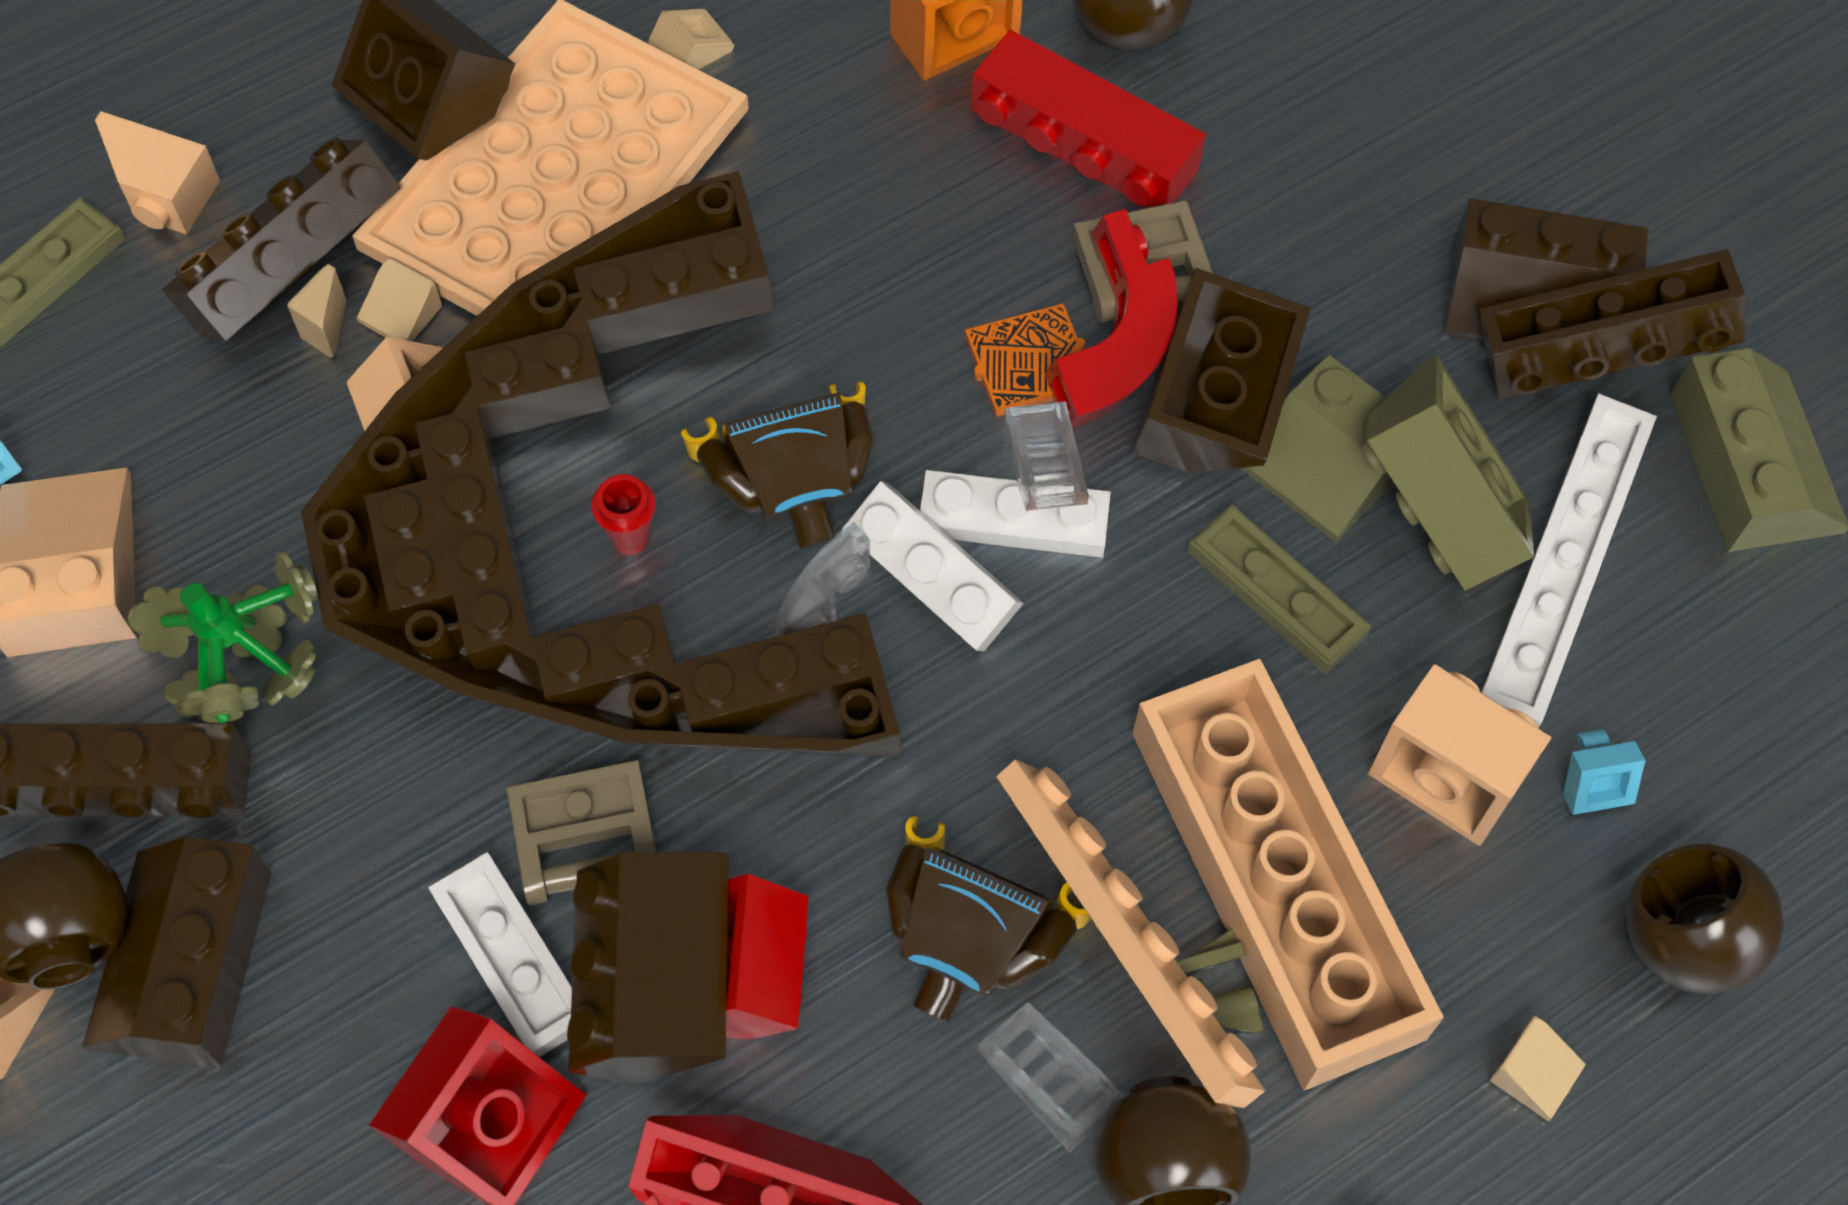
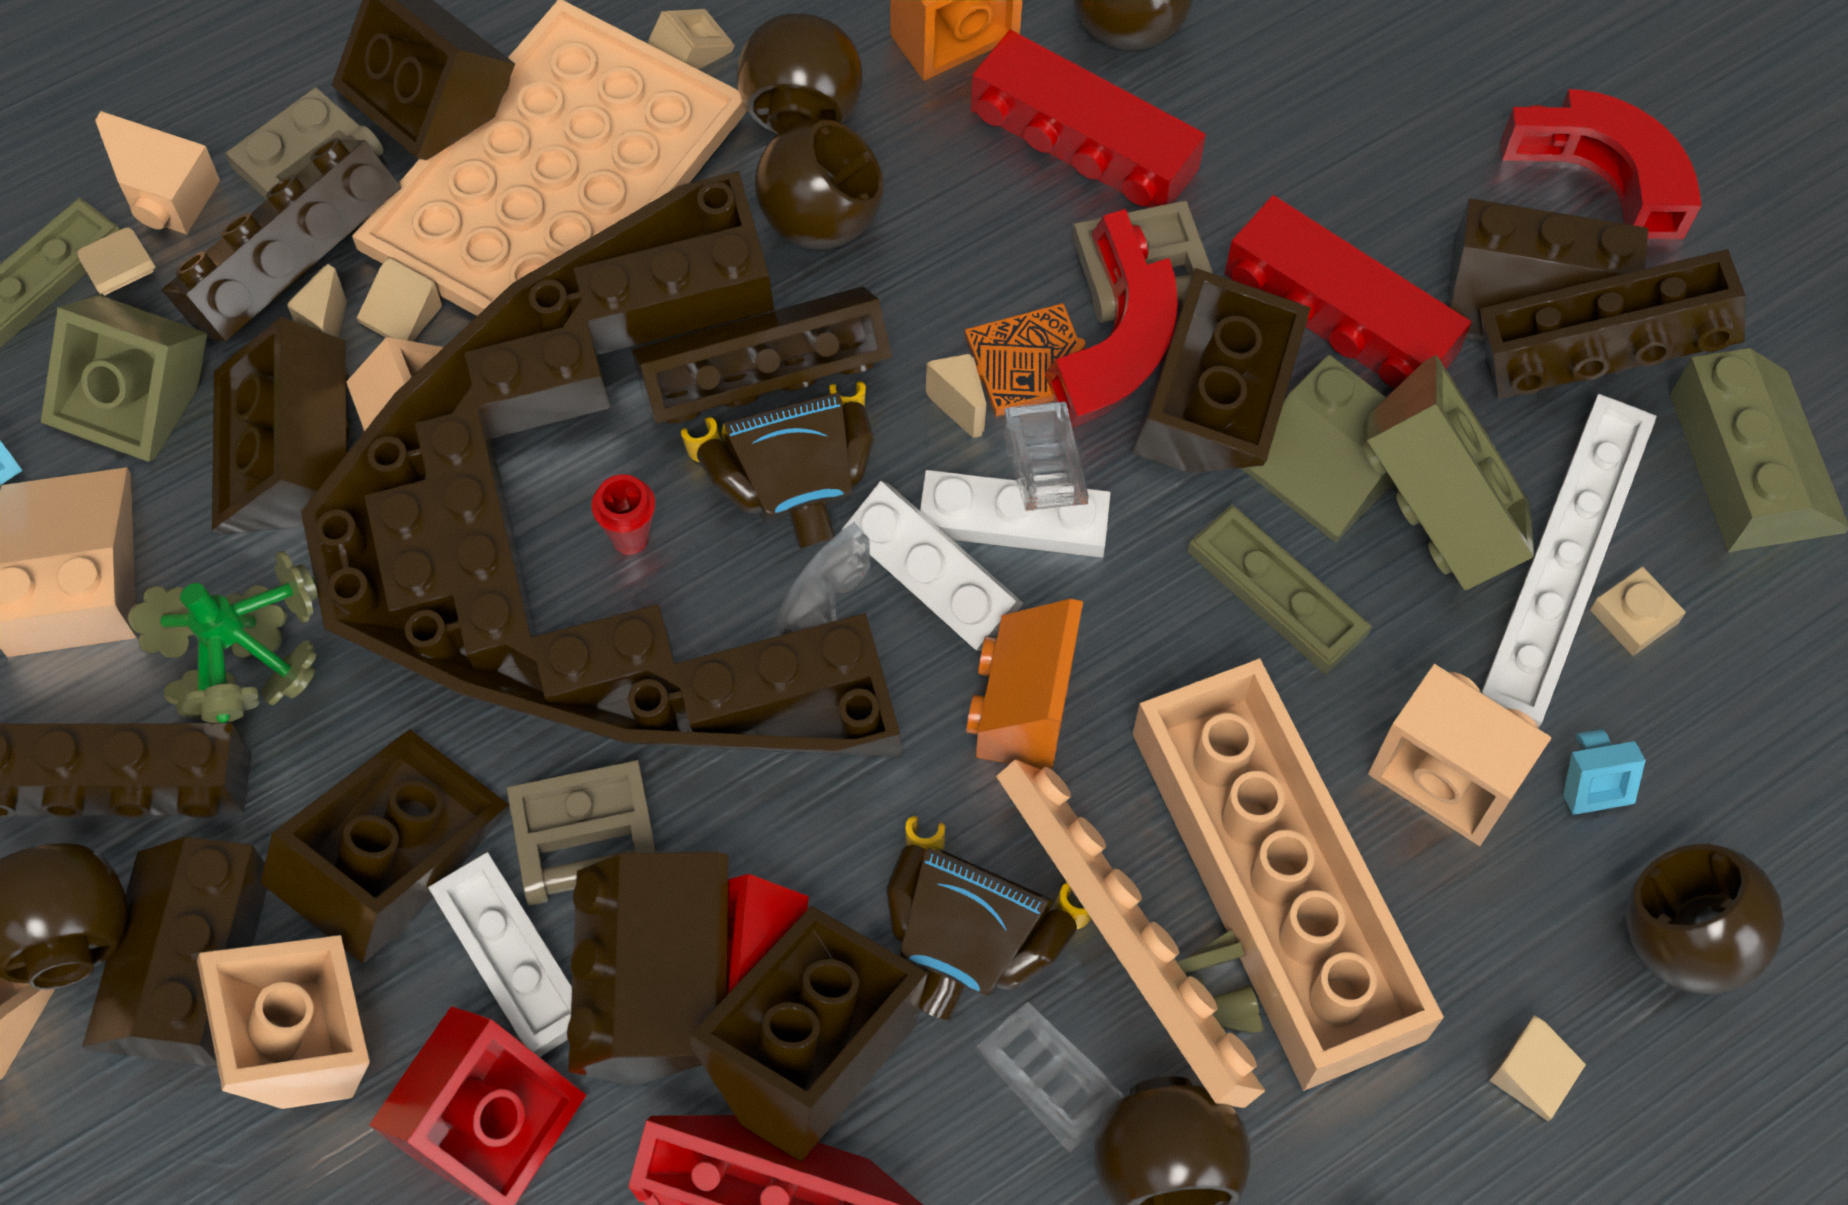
none -> olive slope [40,295,207,462]
none -> tan slope [77,228,156,295]
none -> light nougat slope [197,935,370,1109]
none -> dark brown slope [212,317,349,534]
none -> dark tan plate [225,87,384,200]
none -> dark brown slope [261,729,510,964]
none -> dark brown brick [631,286,892,424]
none -> dark brown slope [689,906,928,1162]
none -> dark brown wheel [737,13,863,134]
none -> dark brown wheel [755,119,884,250]
none -> tan slope [925,354,986,438]
none -> orange slope [966,599,1083,770]
none -> red brick [1224,195,1472,389]
none -> red arch [1500,89,1702,239]
none -> tan plate [1590,566,1686,656]

